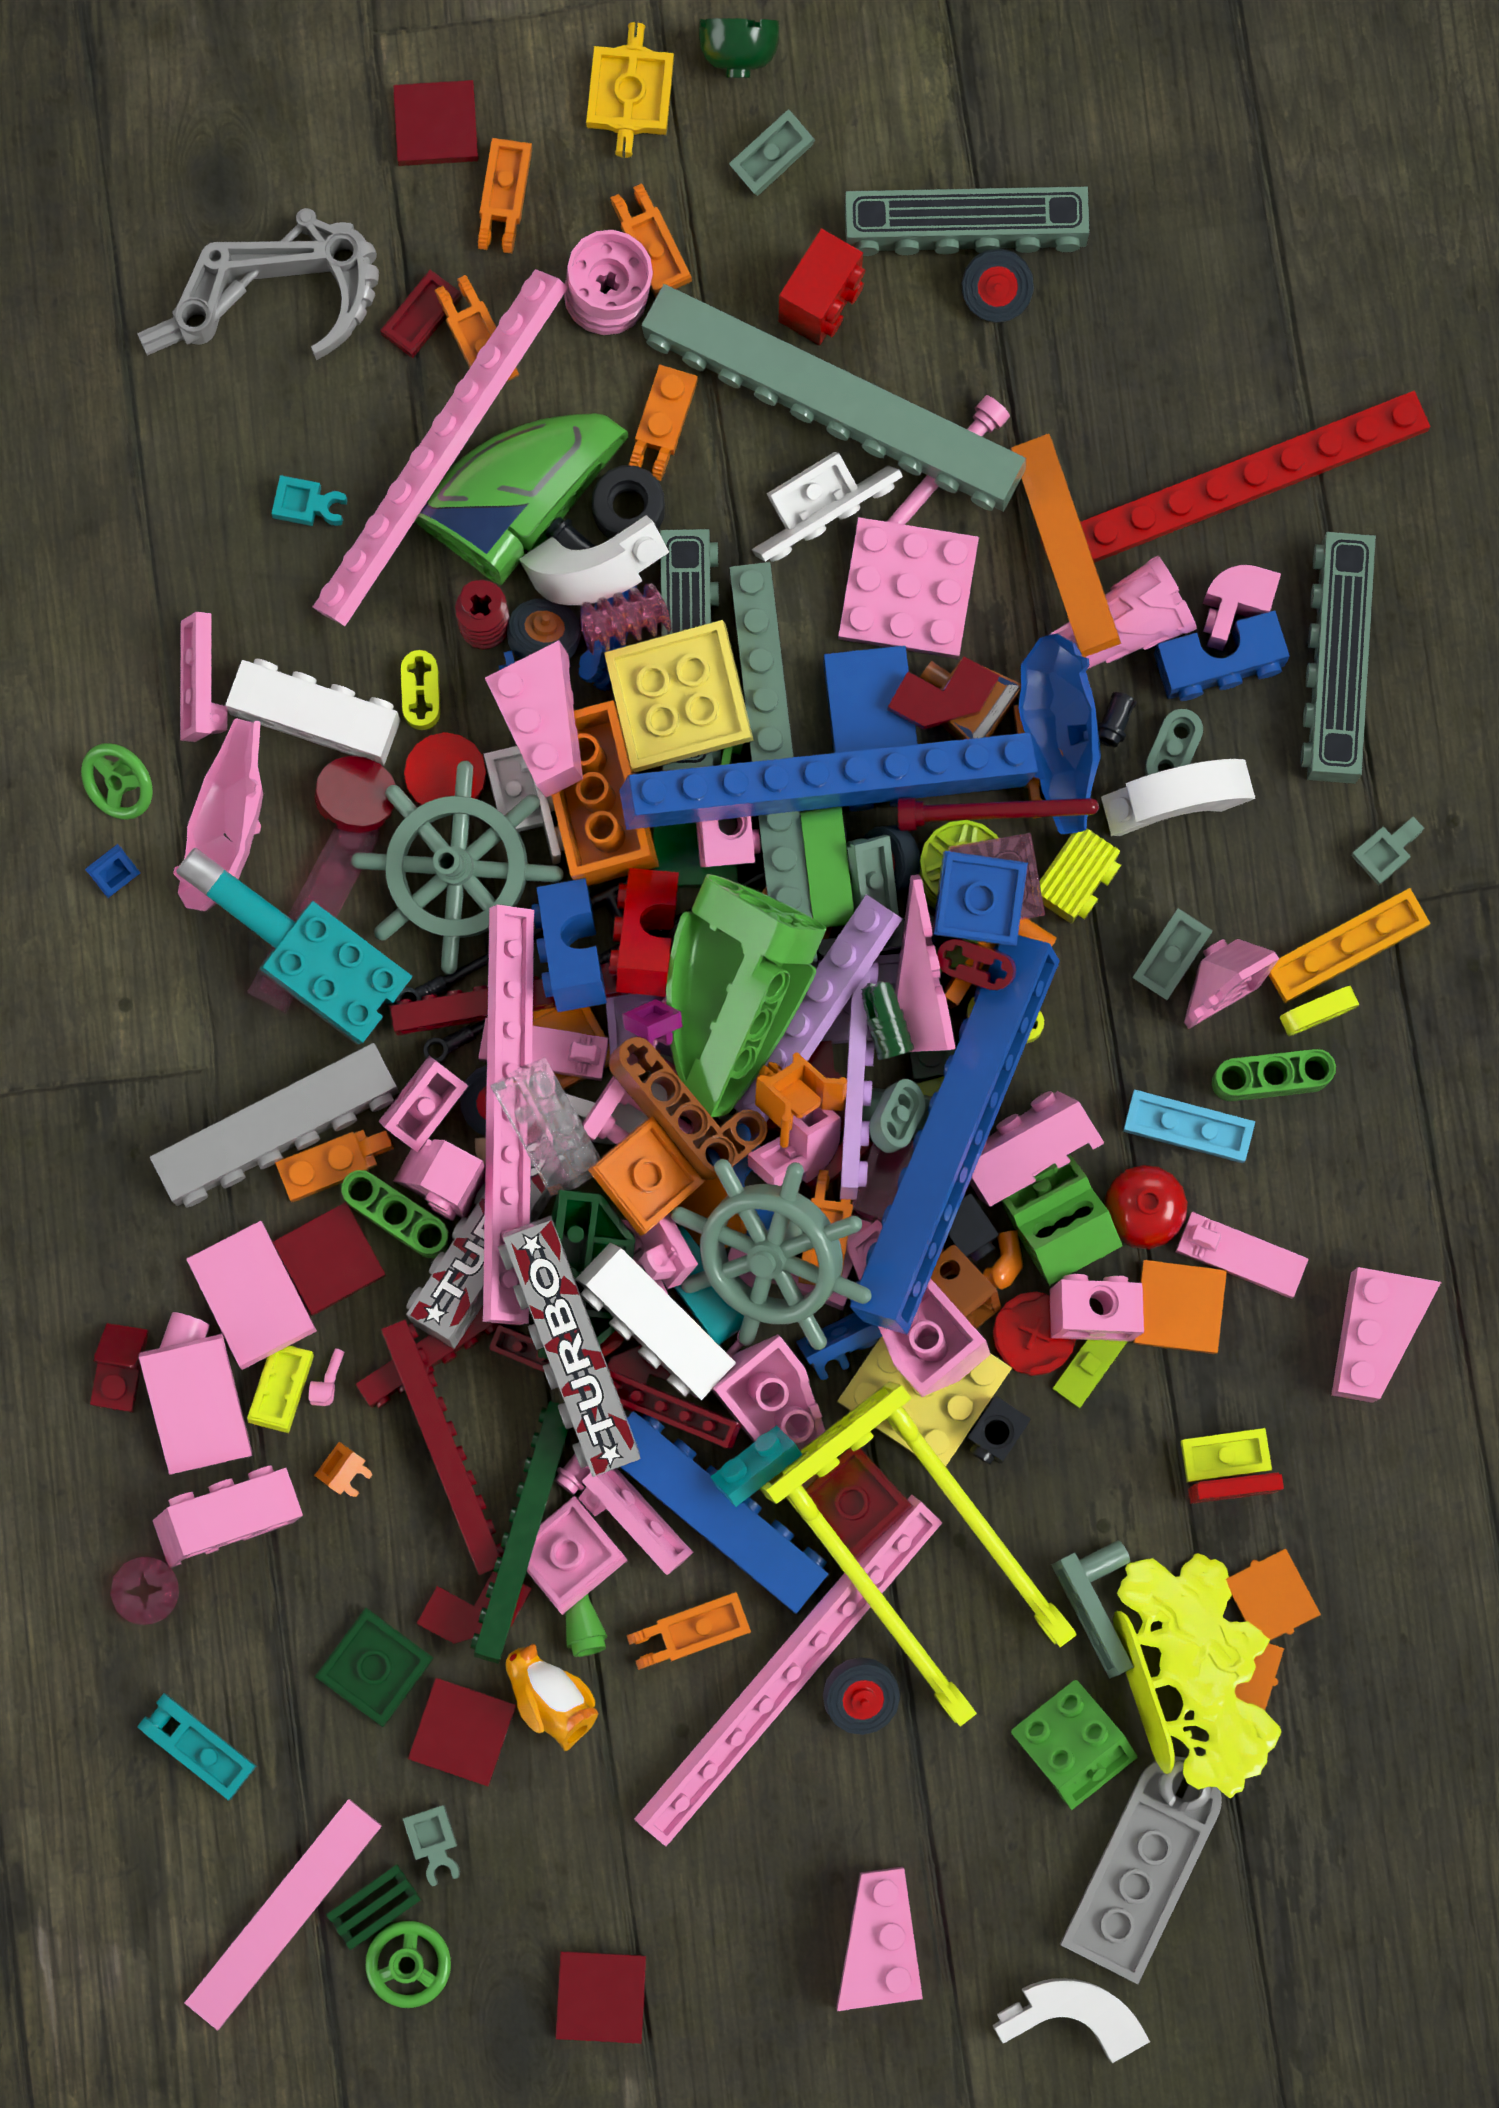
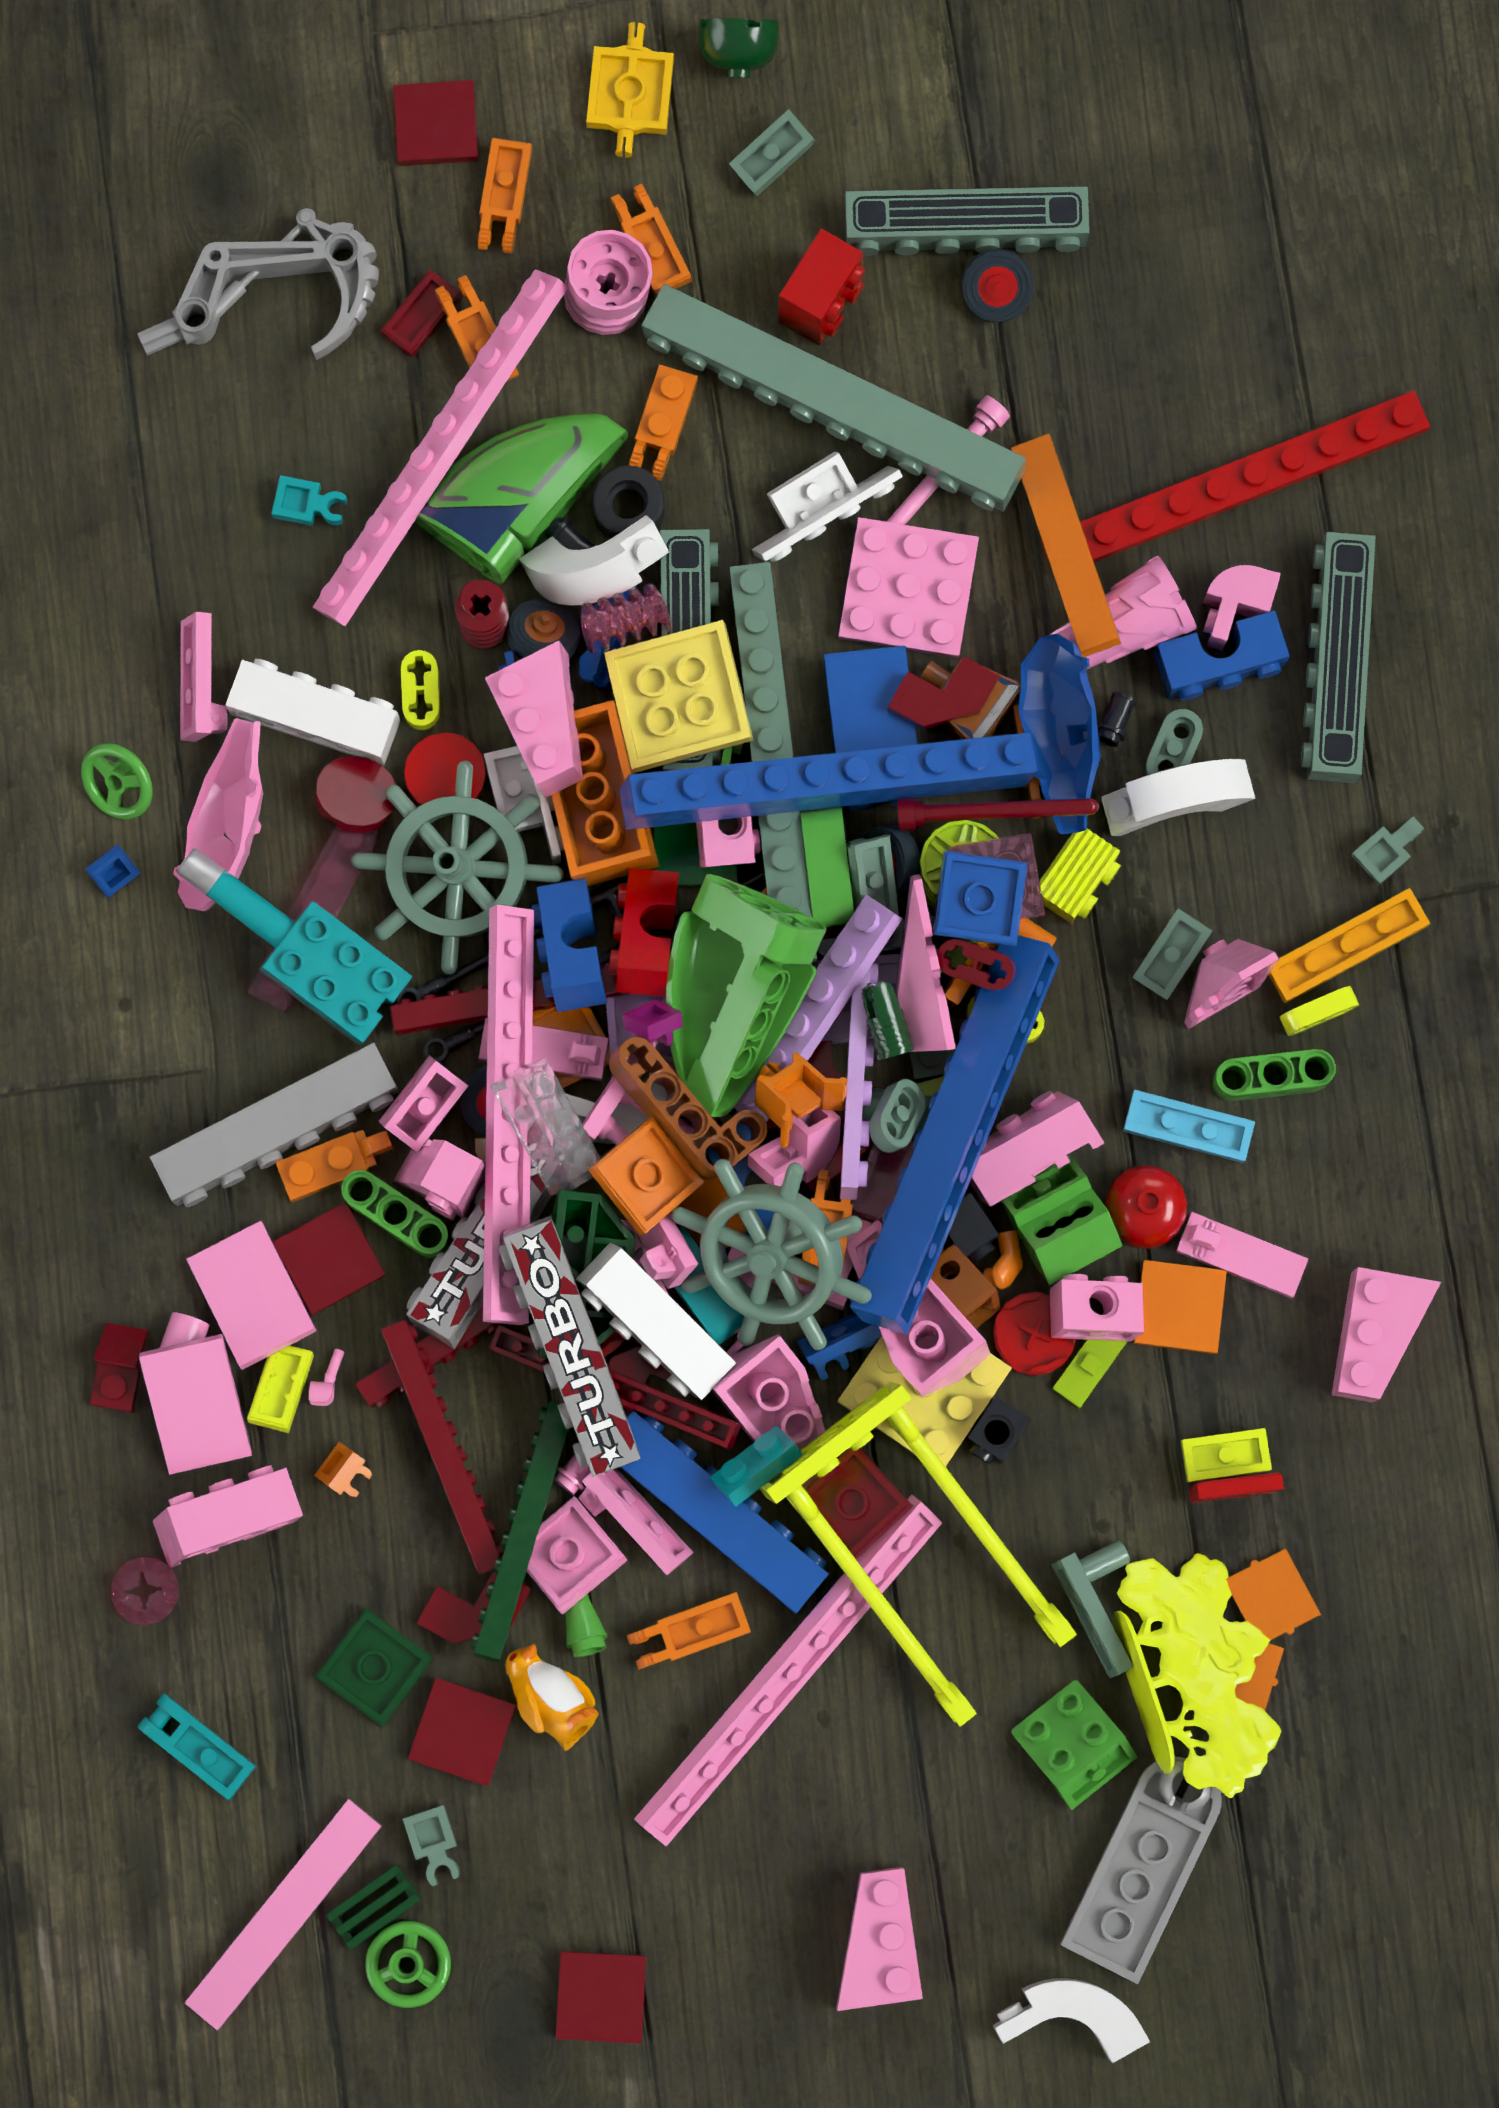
black wheel [823,1657,900,1735] -> none

